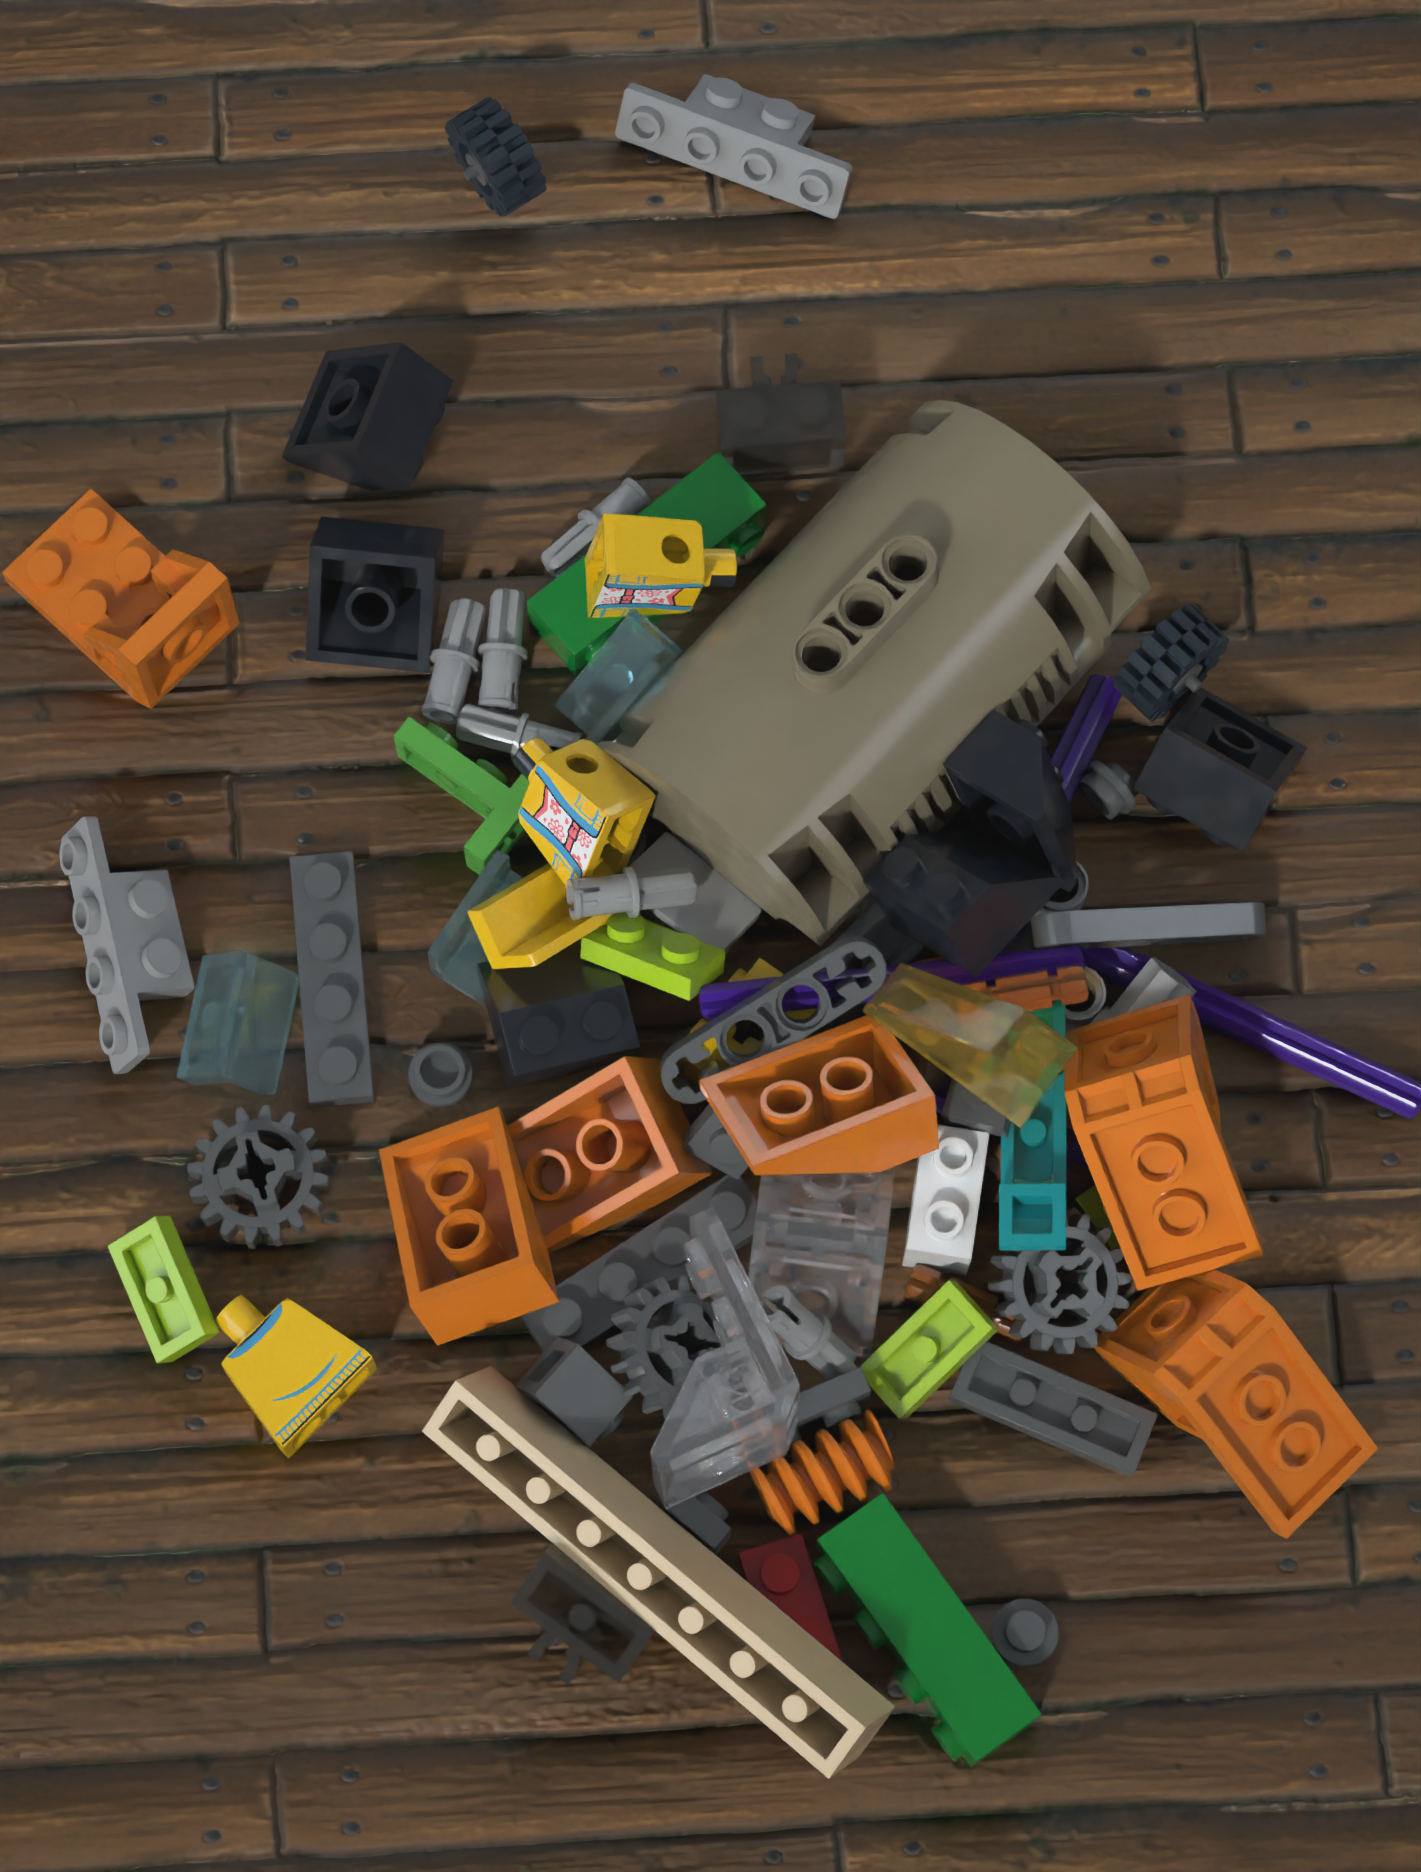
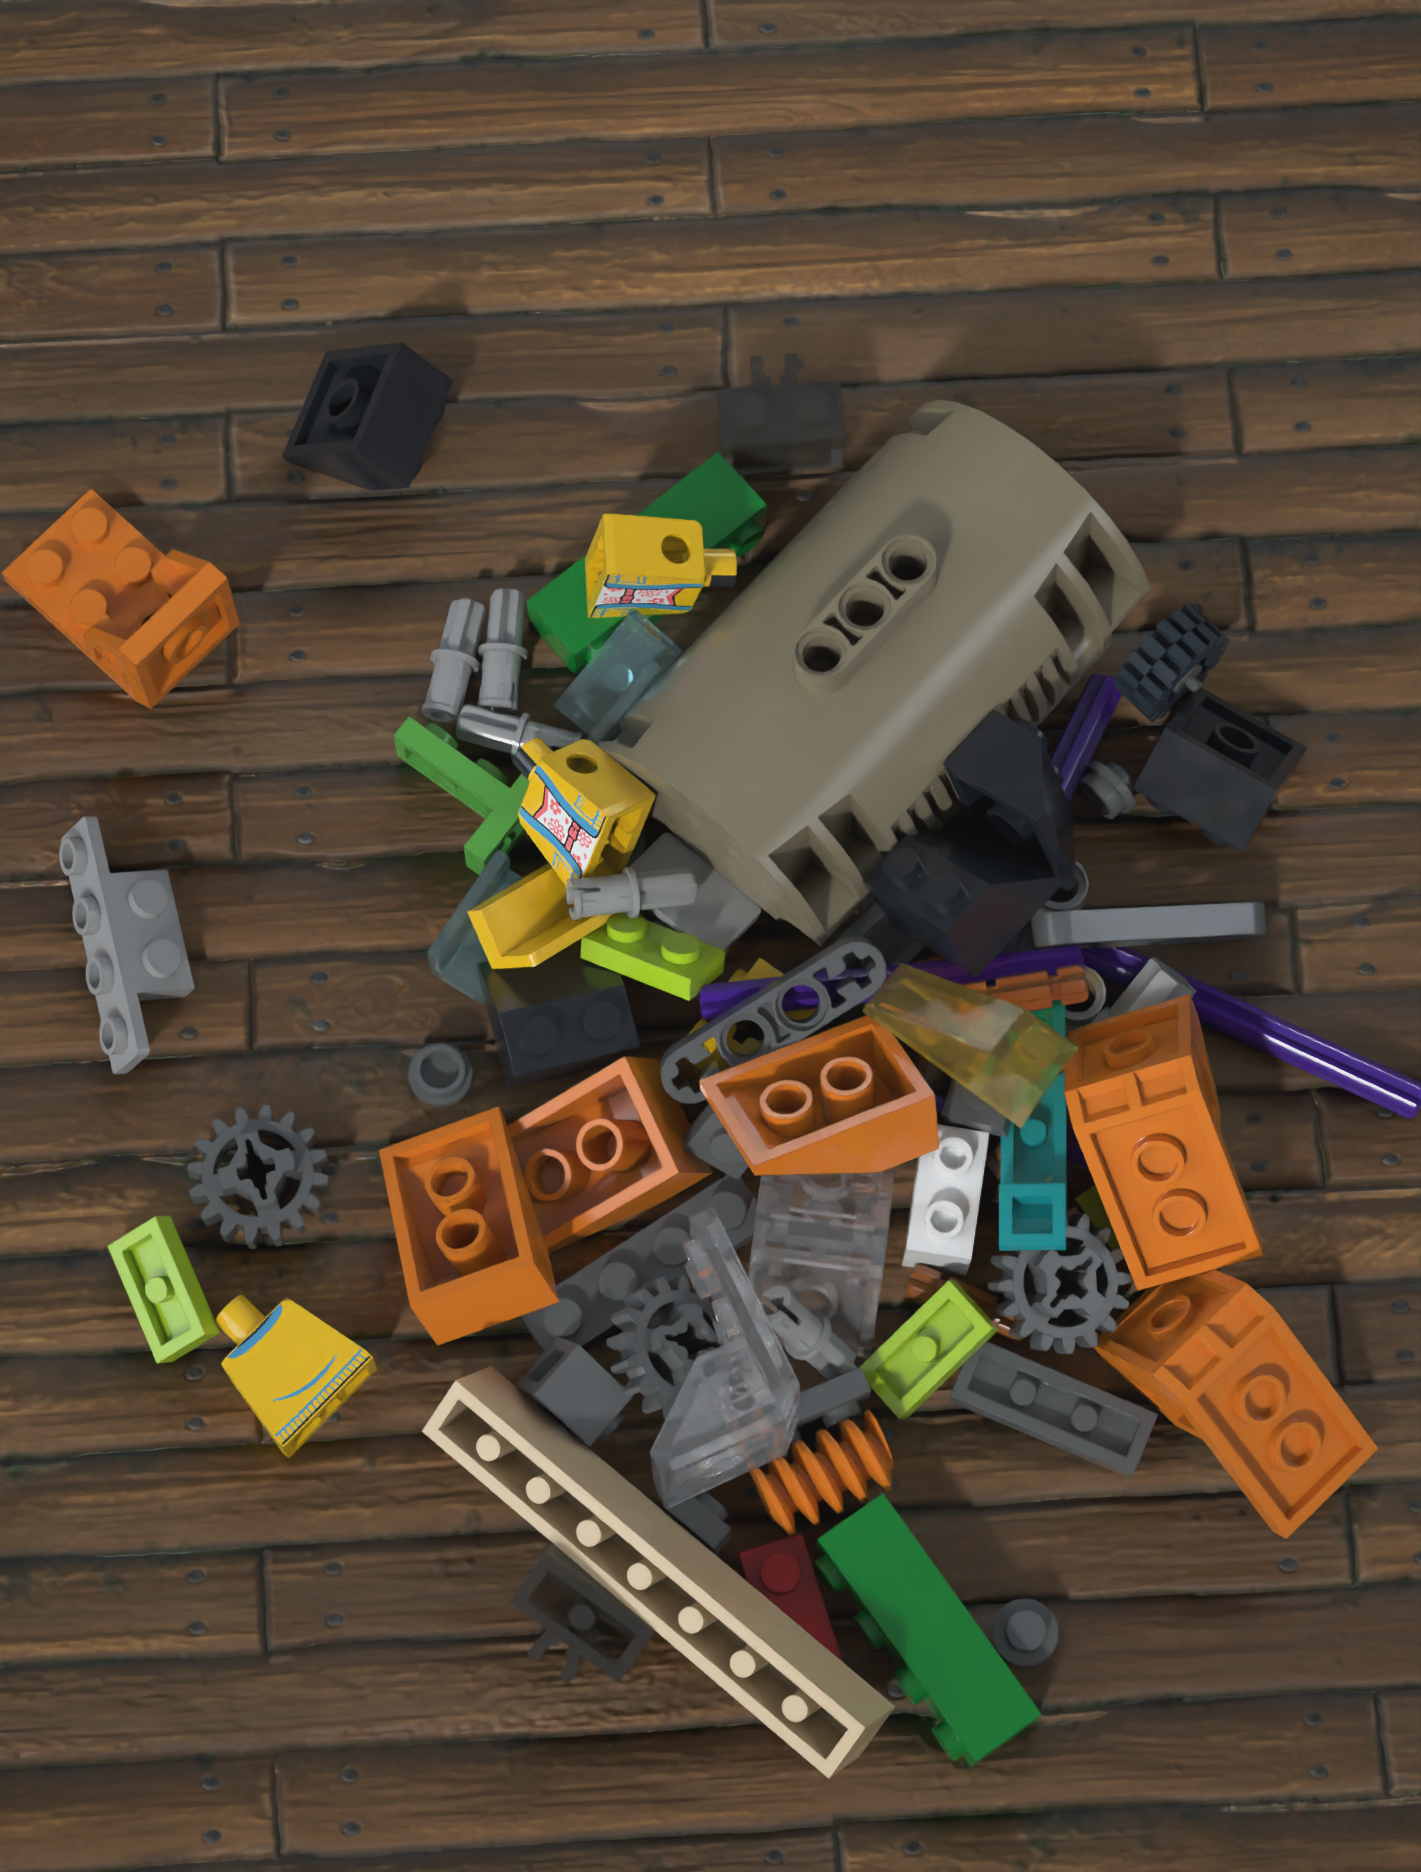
clear light blue panel [176,951,299,1096] -> none
dark grey plate [289,851,375,1108] -> none
black slope [305,516,445,673] -> none
black wheel [445,97,547,217] -> none
light grey axle [540,477,652,578] -> none
light grey bracket [615,74,853,219] -> none

